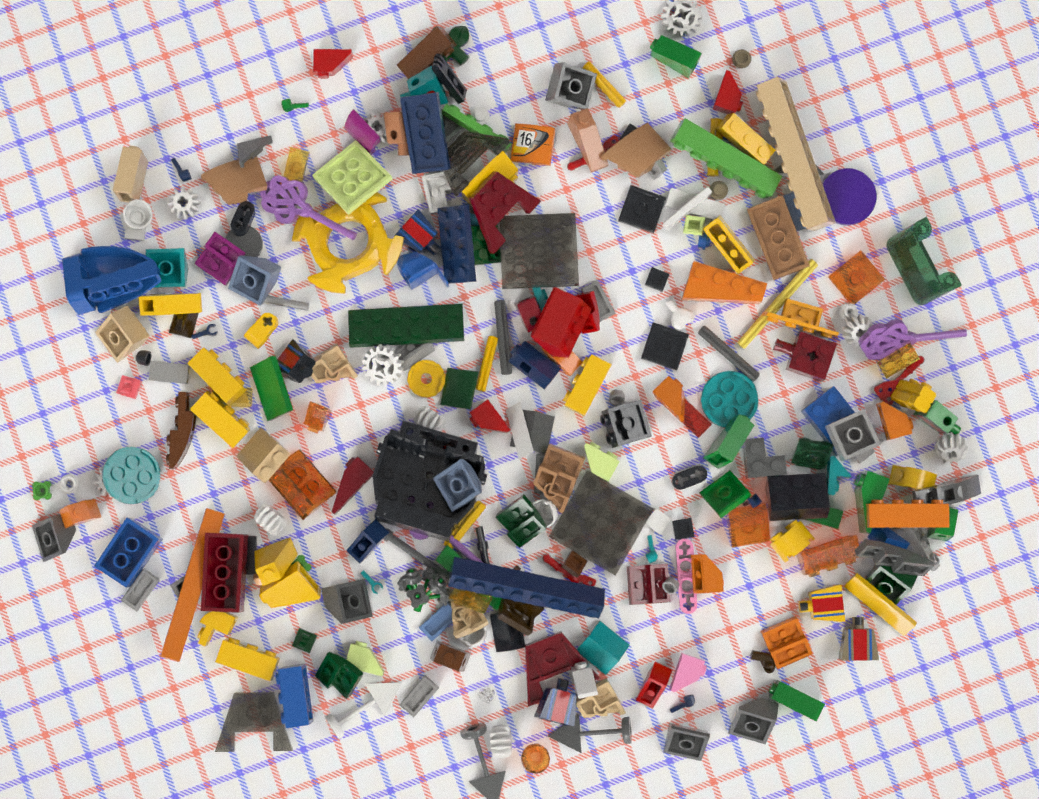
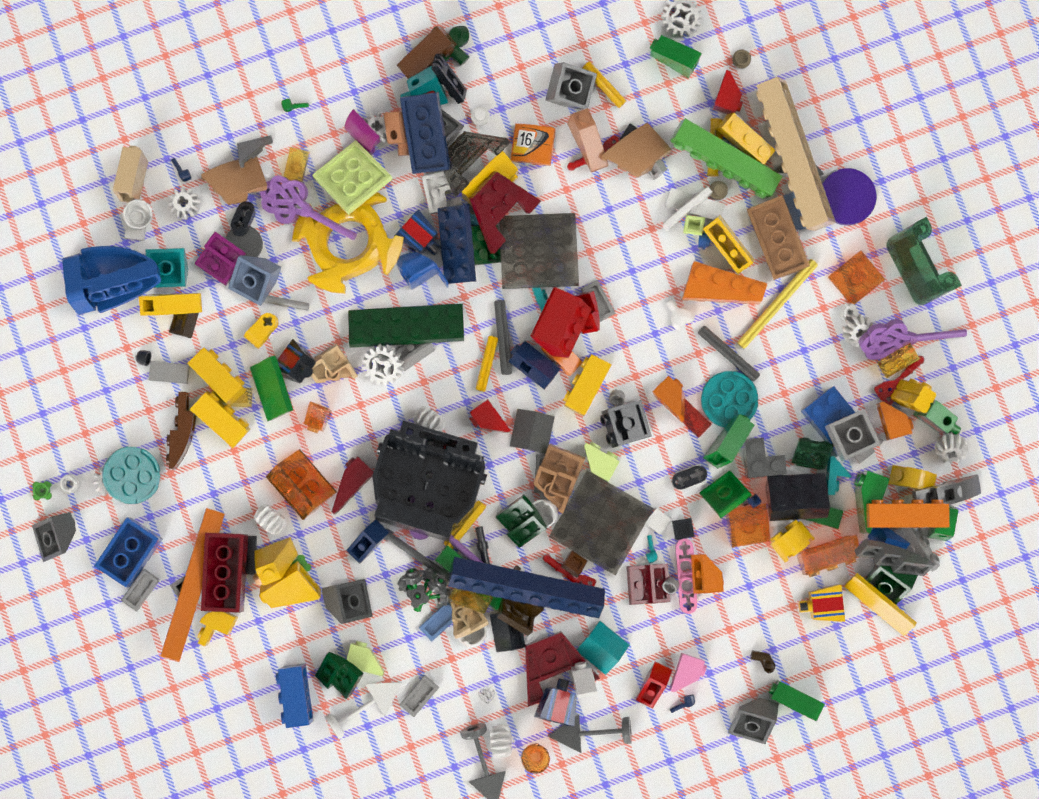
orange slope [59,499,101,528] -> none
tan slope [95,306,150,363] -> none
coral tile [116,375,142,399] -> none
dark blue hand [191,324,218,339] -> none
yellow brick [215,637,280,681] -> none
clear smoke wing [215,692,293,752] -> none
tan brick [236,427,290,484] -> none
dark green tile [292,628,318,653] -> none
red slope [313,49,353,79] -> none
teal hand [360,570,383,594] -> none
yellow tile [407,360,446,398] -> none
reddish brown torso [430,640,471,672] -> none
sand blue slope [433,459,482,512] -> none
dark green piece [440,368,479,410] -> none
bright green plate [442,104,511,153] -> none
white sticker [506,402,534,459] -> none
dark red torso [514,296,541,333] -> none
tan slope [576,678,626,718] -> none
black tile [618,185,667,234] -> none
black tile [641,322,689,371] -> none
black tile [645,267,669,292] -> none
dark grey slope [663,723,710,761] -> none
orange slope [761,616,813,670] -> none
light orange bracket [762,298,839,339] -> none
dark red brick [773,331,837,382] -> none
torso [839,617,879,661] -> none

